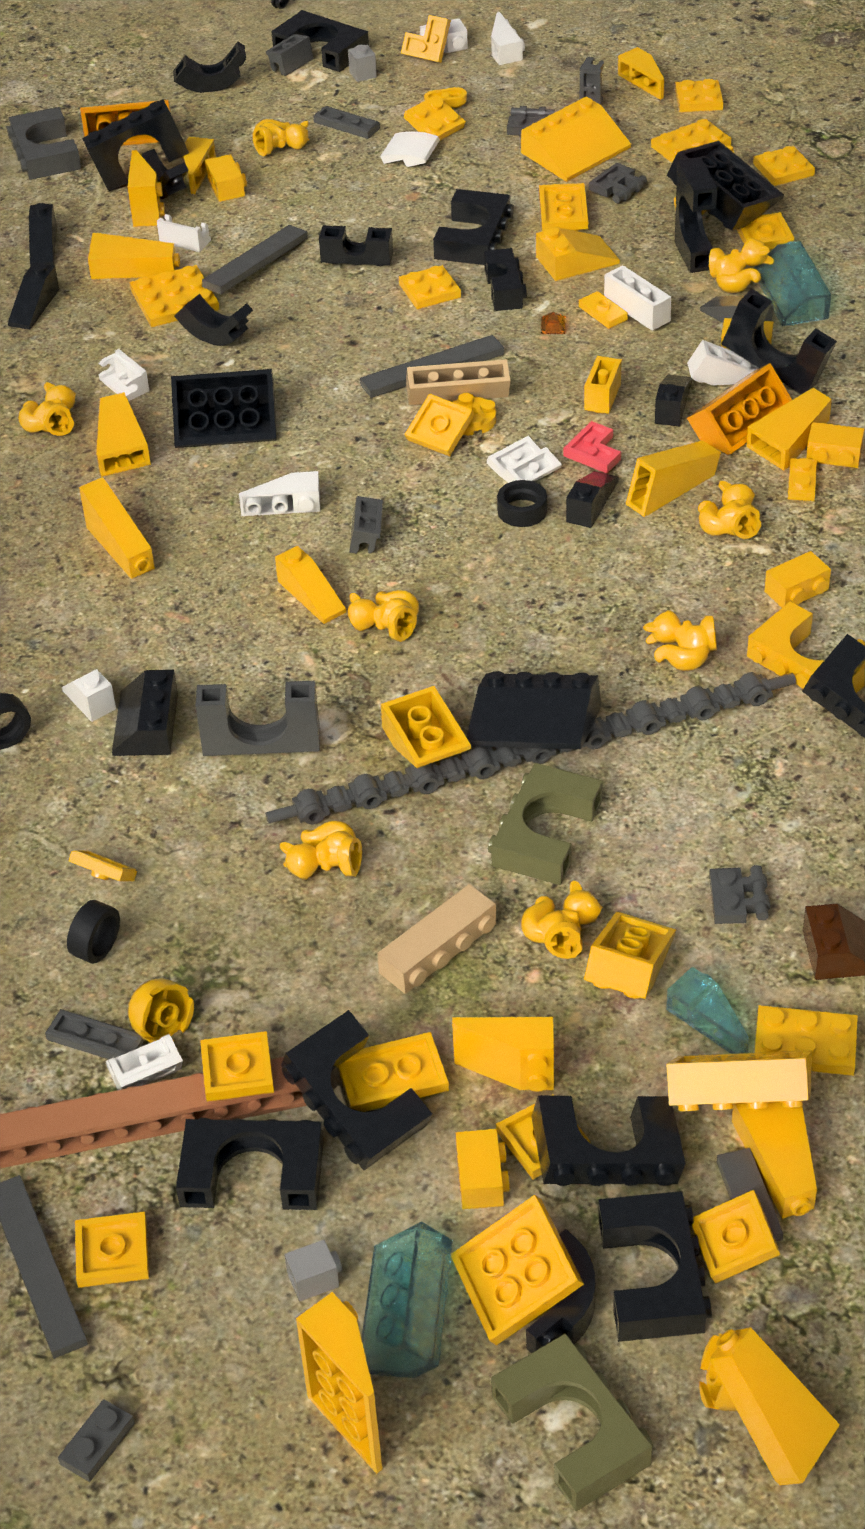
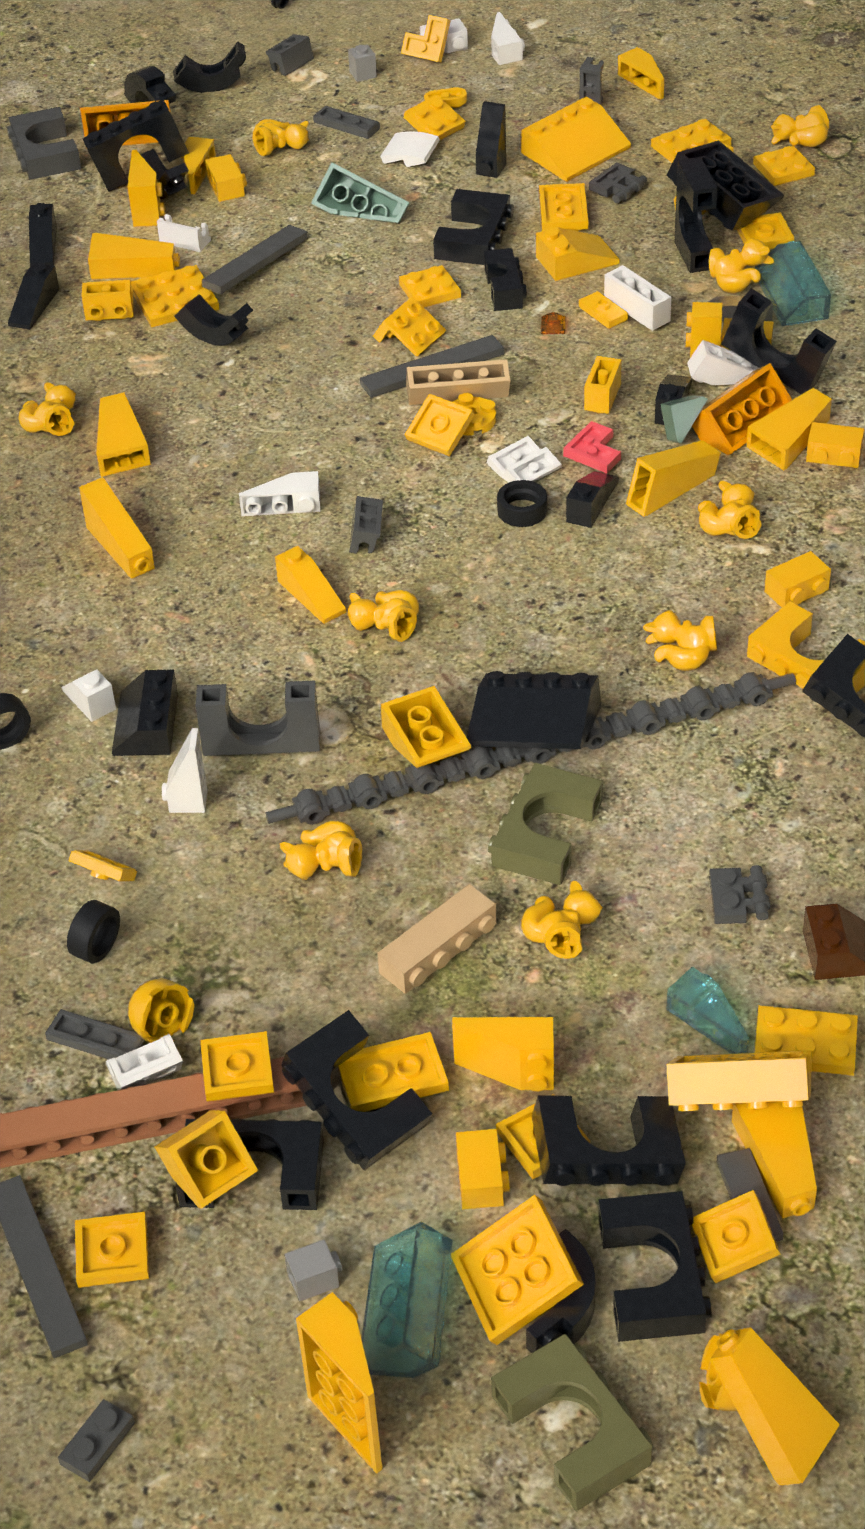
white hinge [99,349,149,401] -> none
black slope [171,369,277,448] -> none
black arch [271,10,369,72] -> none
black arch [319,225,393,266] -> none
dark grey plate [507,106,555,136] -> none
yellow slope [584,911,676,999] -> none
yellow plate [675,79,723,112] -> none
yellow plate [788,458,817,501] -> none
none -> yellow brick [81,280,134,321]
none -> black arch [124,66,176,104]
none -> yellow slope [155,1110,258,1209]
none -> white slope [162,728,208,813]
none -> sand green wedge [311,162,410,224]
none -> yellow bracket [373,296,446,357]
none -> black slope [476,101,506,178]
none -> sand green slope [661,395,708,444]
none -> yellow brick [685,302,723,358]
none -> yellow animal [771,105,829,147]

